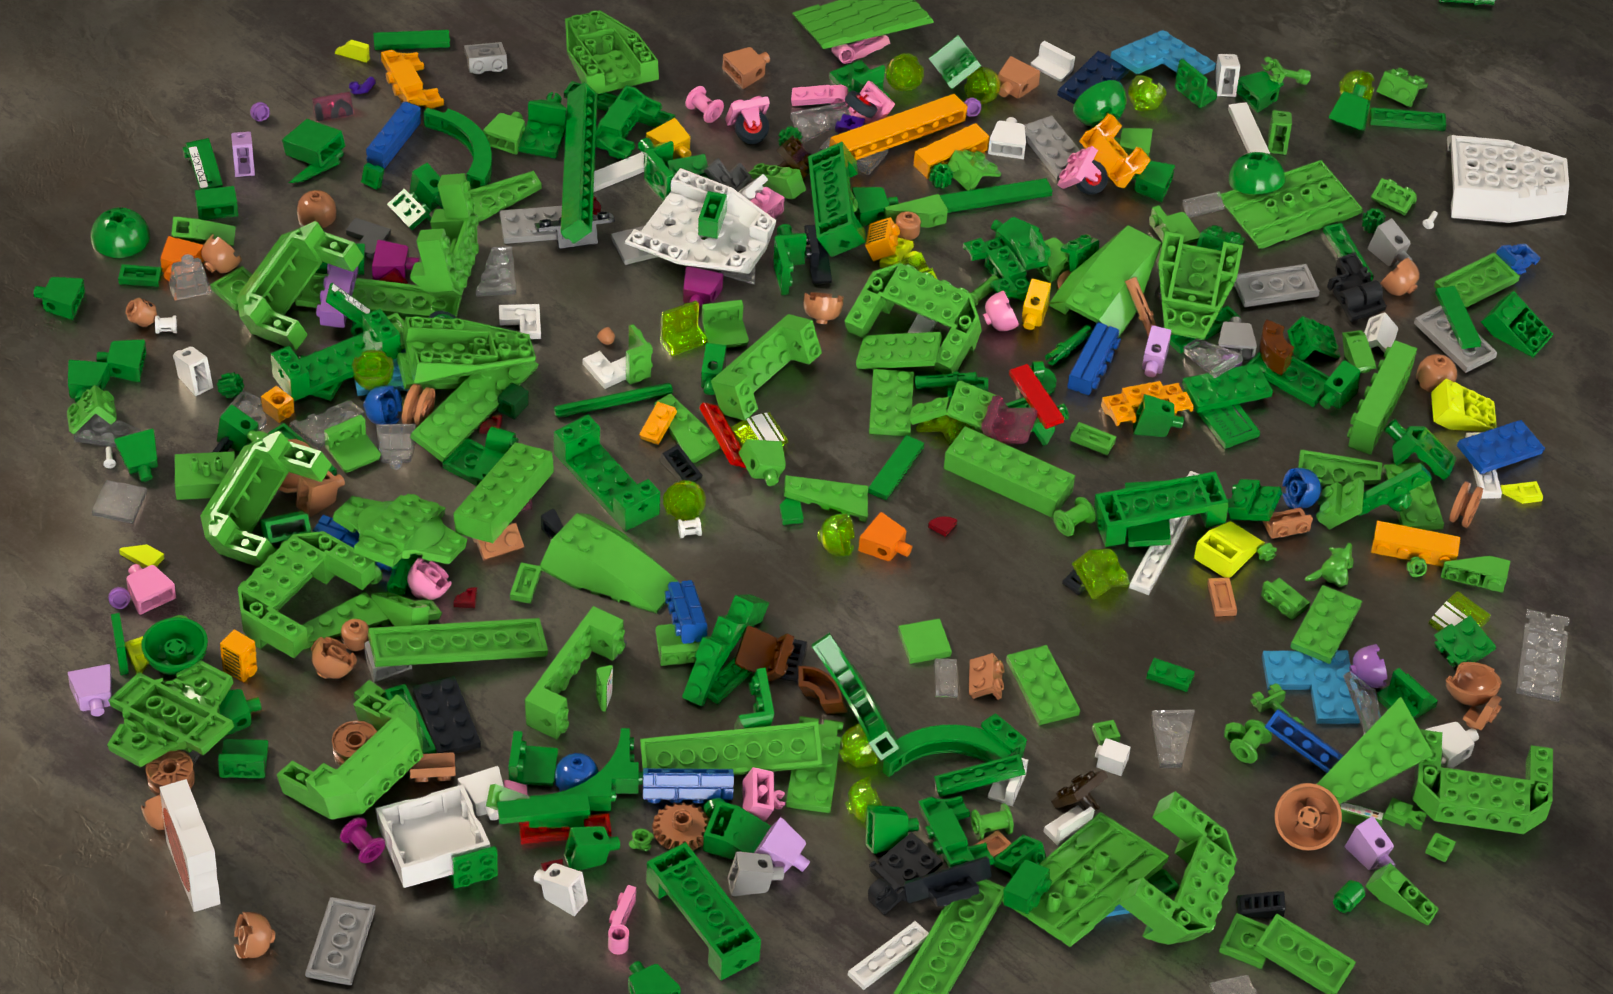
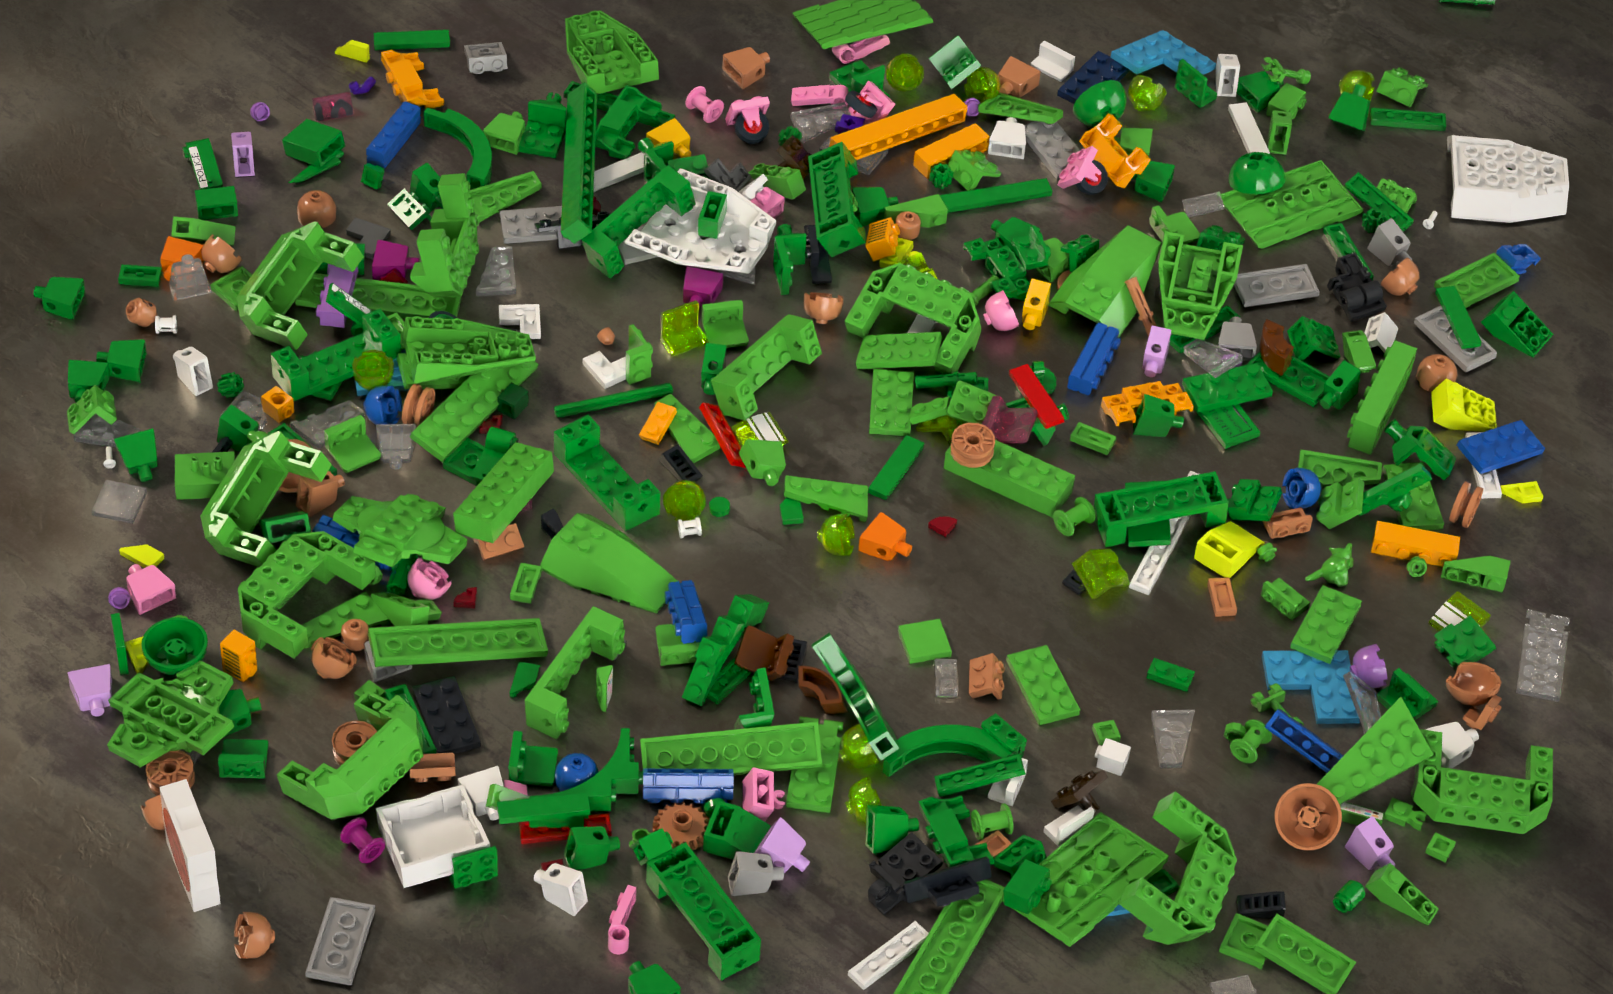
green piece [90,207,150,258] -> none
green pin [1045,325,1093,365] -> none
none -> green tile [509,662,540,698]
none -> green plate [581,165,696,279]
none -> green brick [631,828,673,866]
none -> green tile [709,497,730,517]
none -> nougat wheel [950,423,995,468]
none -> bright green wing [978,92,1063,124]
none -> bright green plate [1187,257,1213,293]
none -> bright green brick [1266,83,1307,120]
none -> green tile [1345,172,1414,232]

